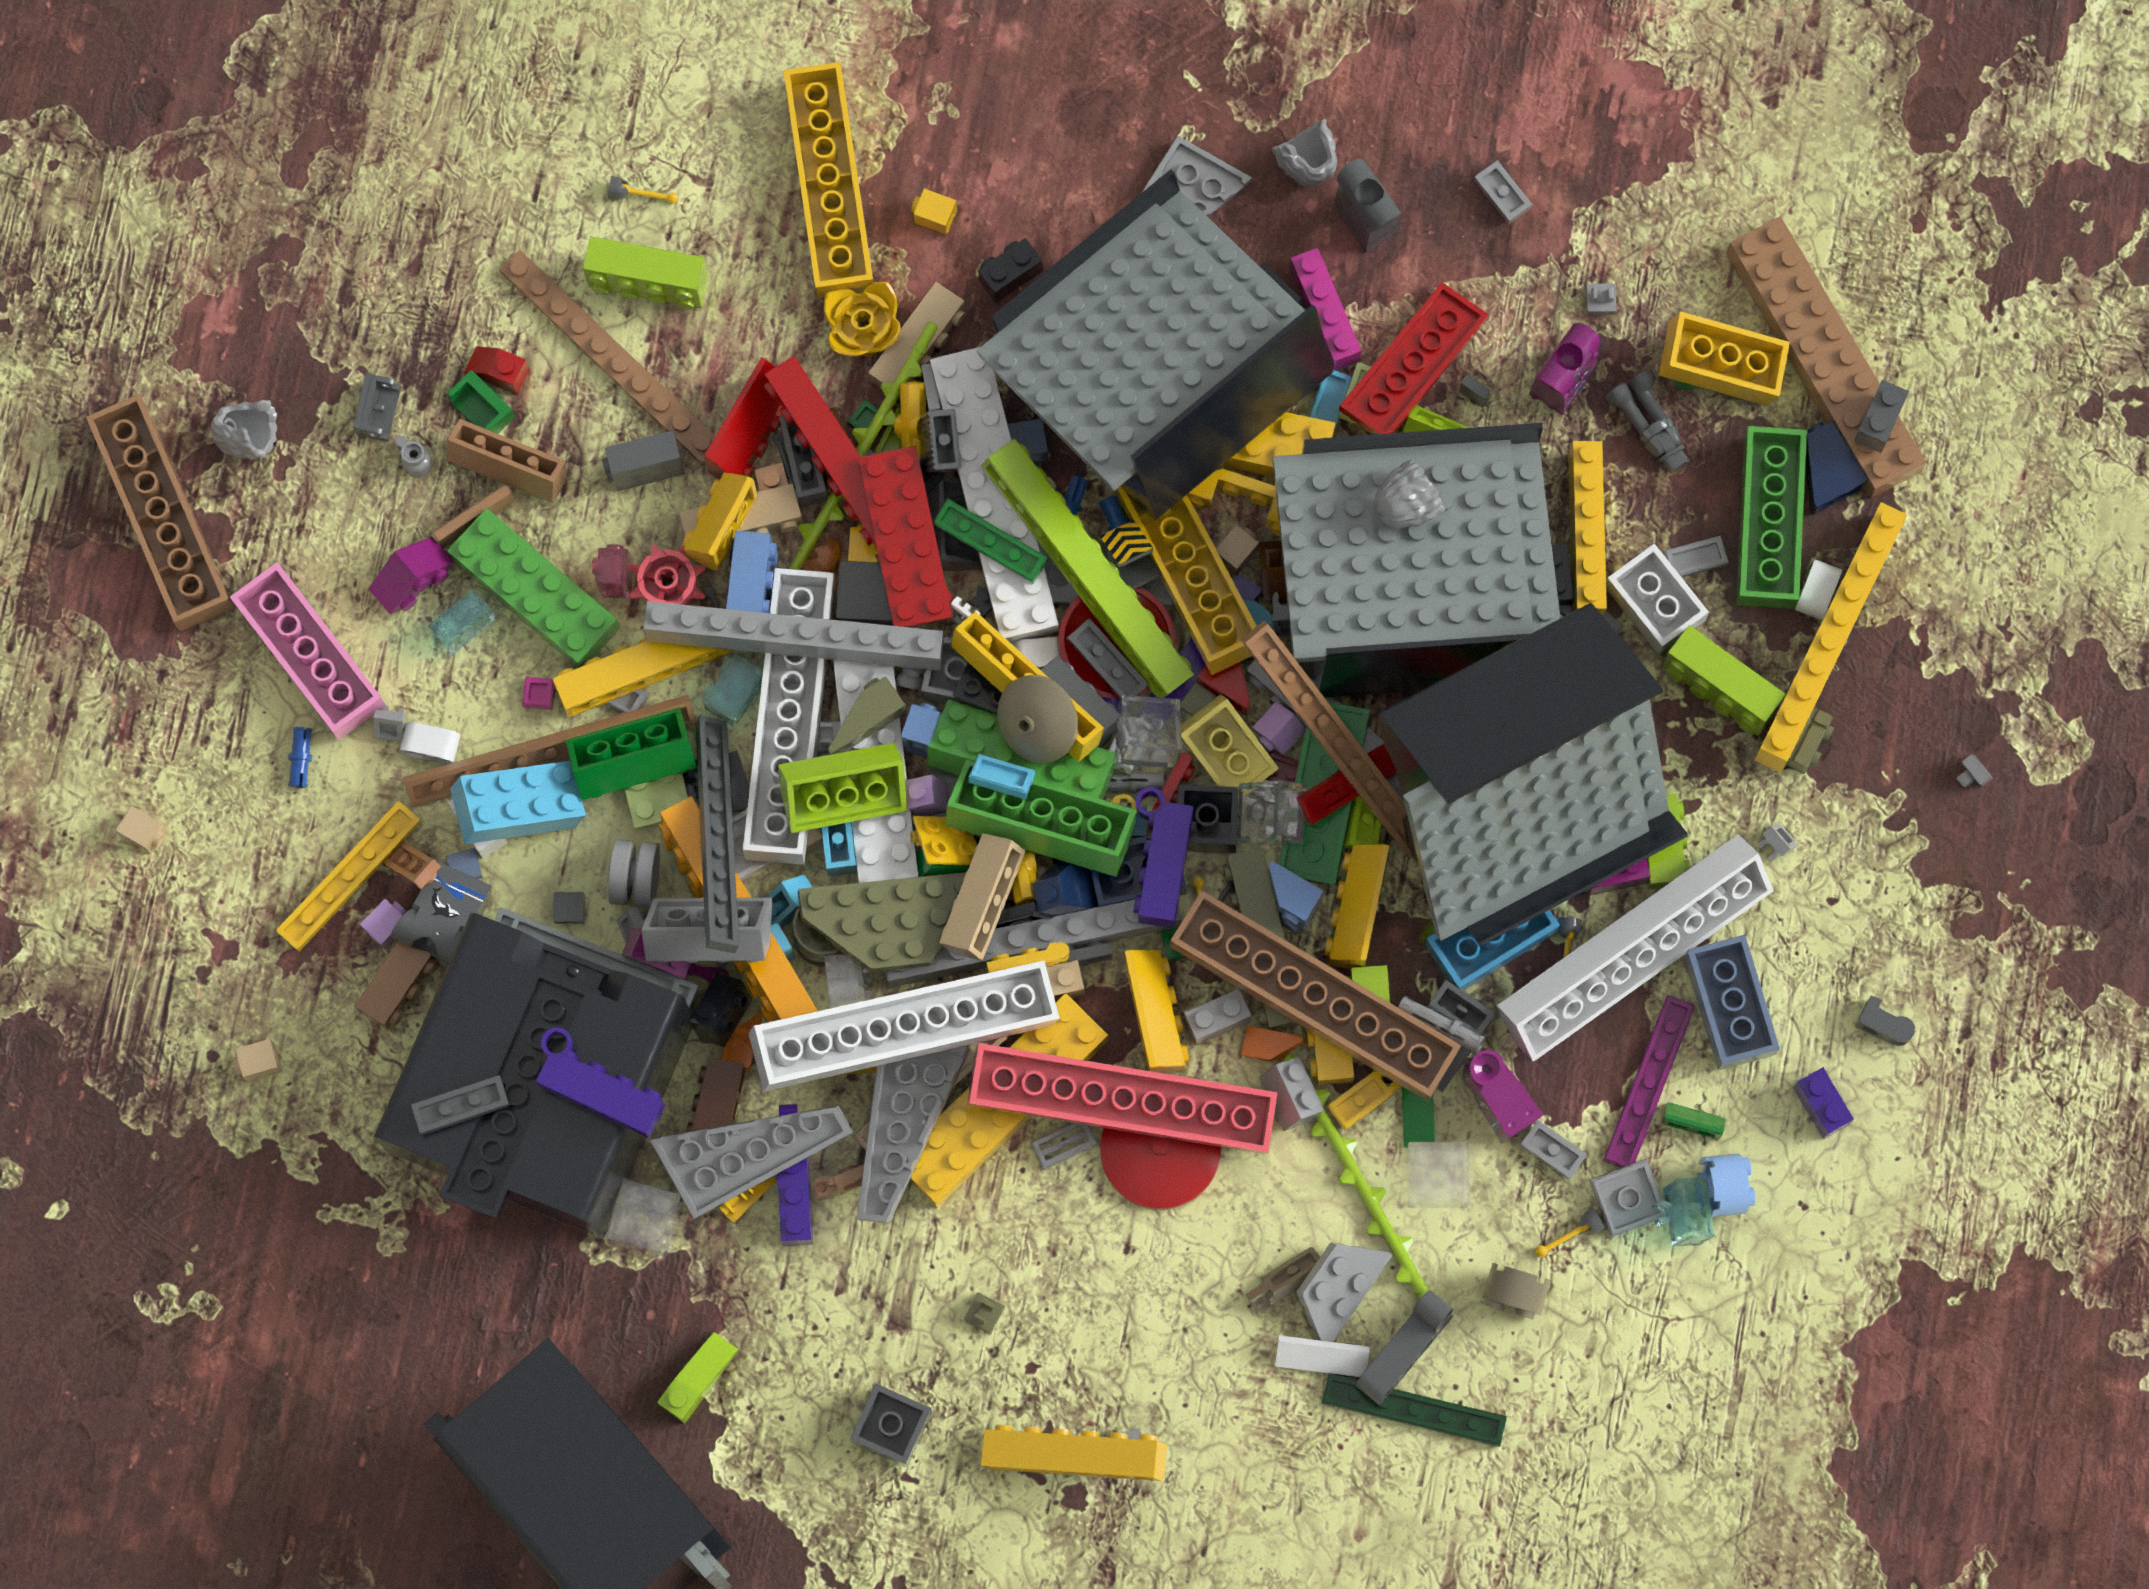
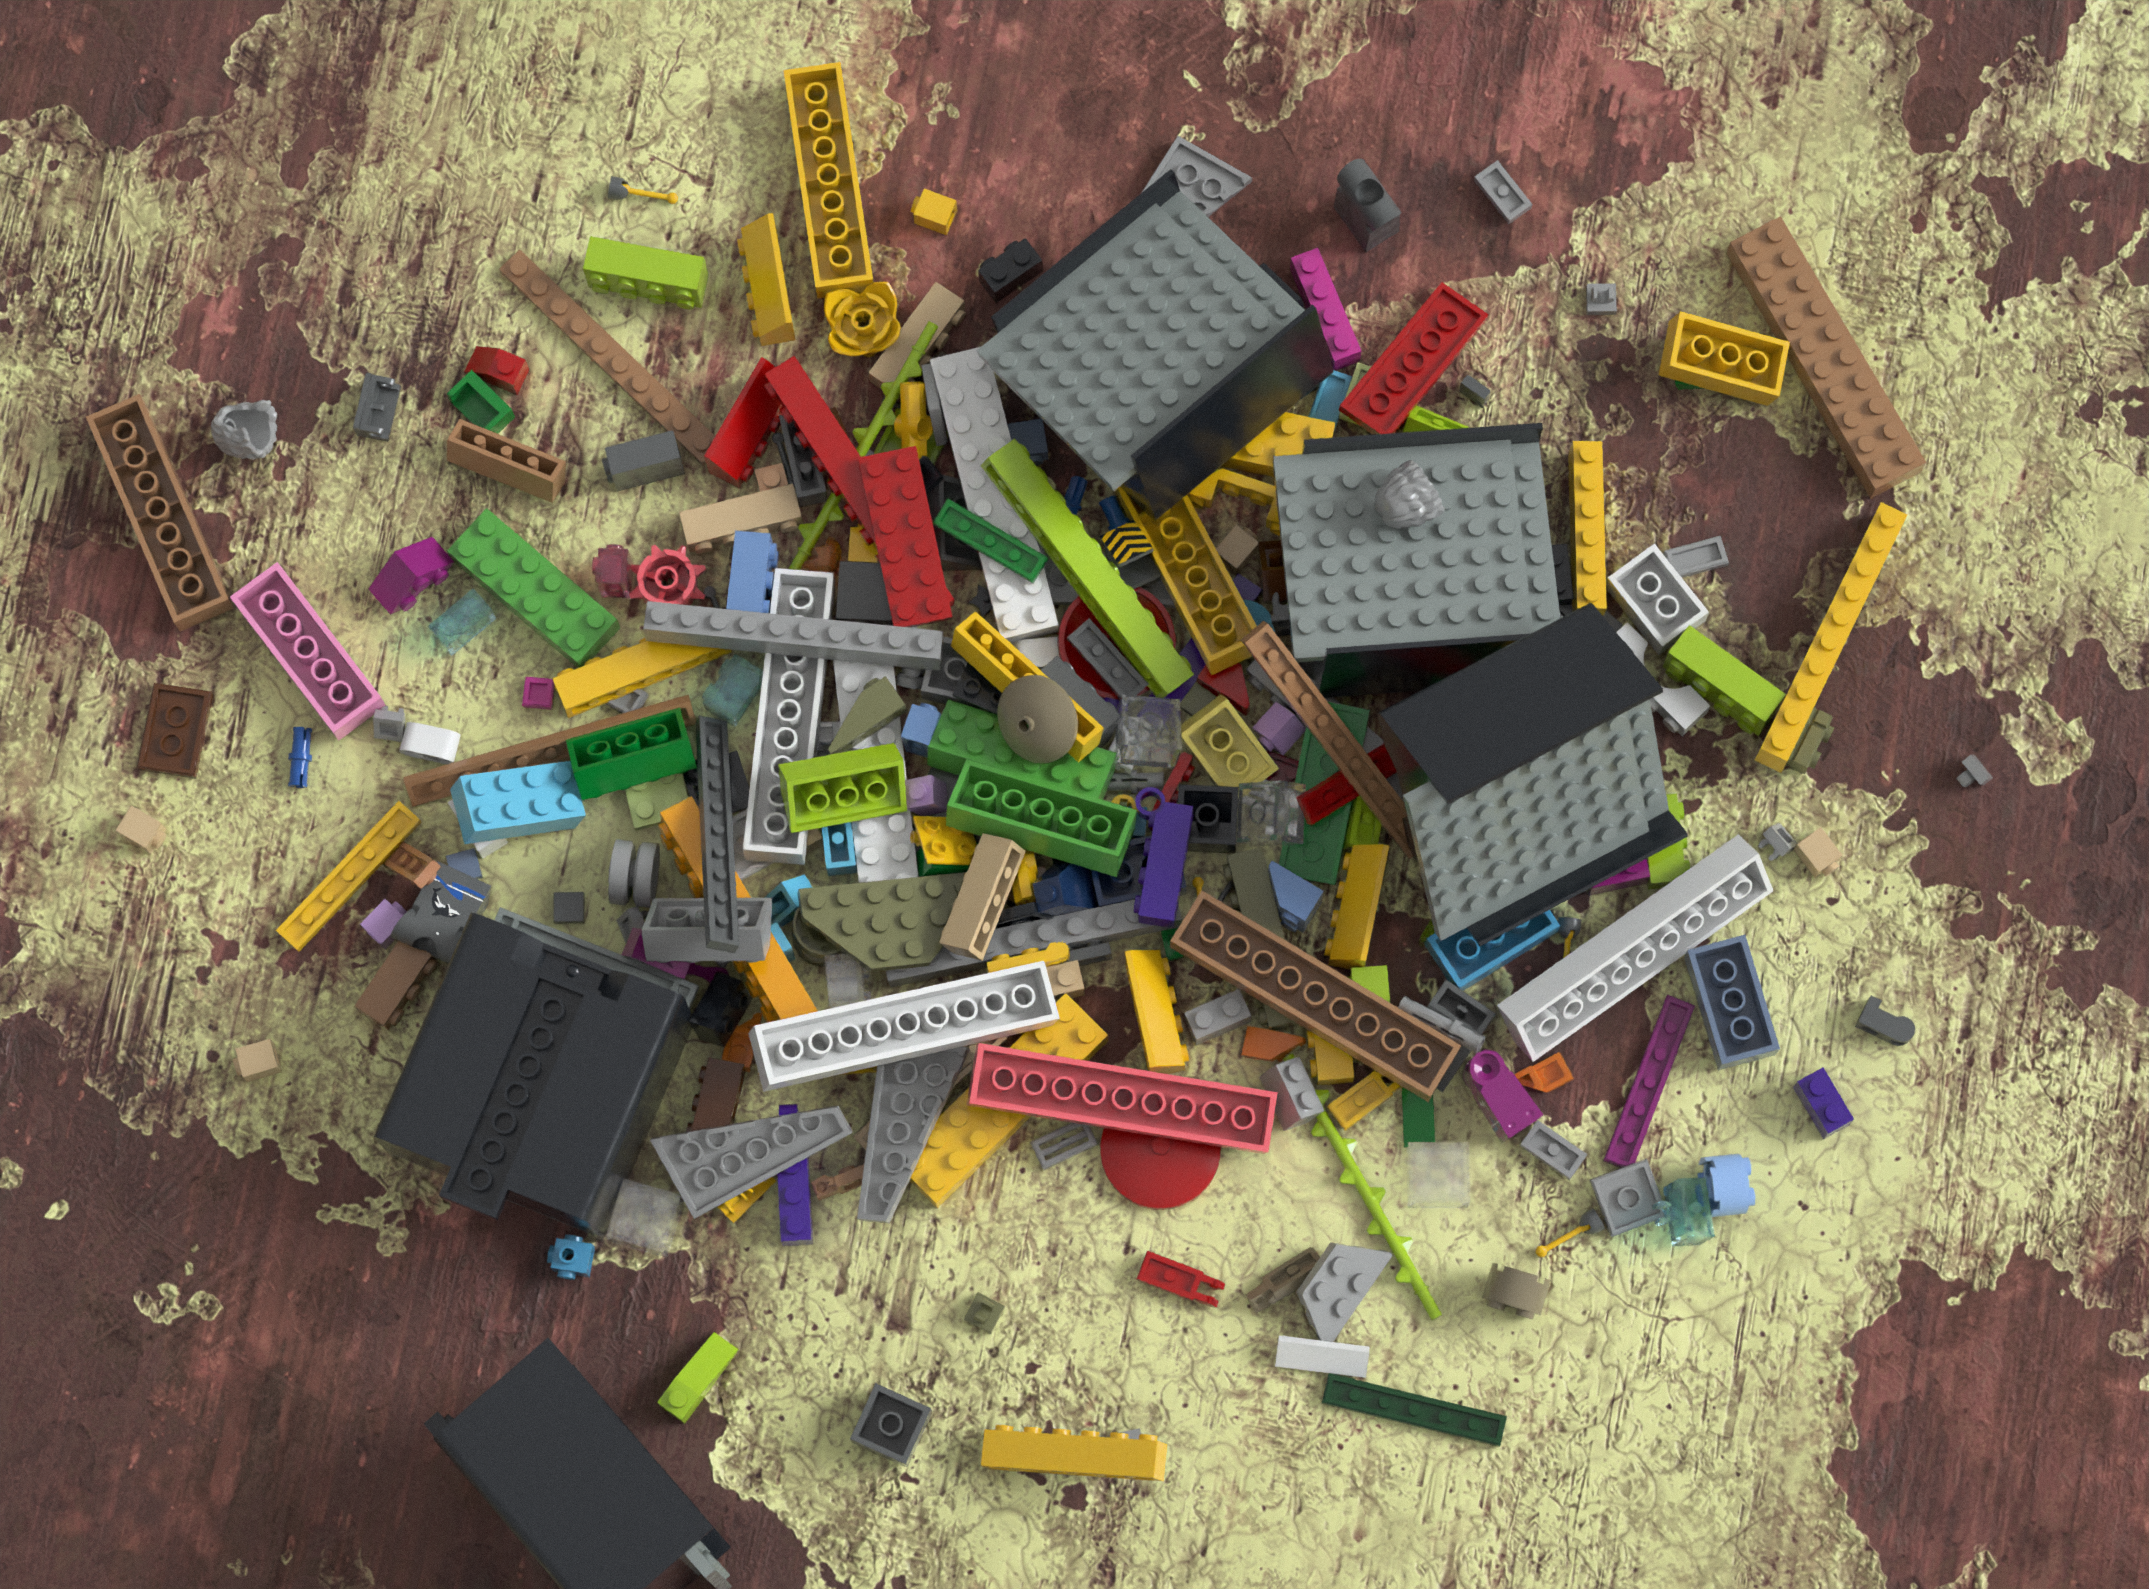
light grey piece [395,436,433,478] -> none
dark grey plate [411,1075,510,1135] -> none
medium nougat tile [433,484,515,548] -> none
dark purple hinge [536,1027,666,1139] -> none
yellow slope [682,472,758,572] -> none
green tile [847,399,883,428] -> none
dark grey brick [921,409,961,473] -> none
white tile [950,596,981,625] -> none
medium azure tile [969,754,1035,800] -> none
light grey hair [1272,119,1337,187] -> none
dark grey beam [1355,1289,1454,1405] -> none
magenta piece [1529,323,1601,415] -> none
dark grey piece [1604,369,1689,473] -> none
green slope [1661,1102,1725,1140] -> none
bright green brick [1736,426,1807,609] -> none
white beam [1795,559,1842,621] -> none
dark blue slope [1805,421,1868,515] -> none
dark grey brick [1855,380,1909,453] -> none
none -> reddish brown tile [137,683,213,779]
none -> dark azure brick [547,1235,595,1280]
none -> yellow slope [737,213,796,346]
none -> red hinge [1136,1251,1225,1308]
none -> orange slope [1514,1052,1574,1093]
none -> white arch [1616,622,1710,736]
none -> tan brick [1794,827,1843,878]

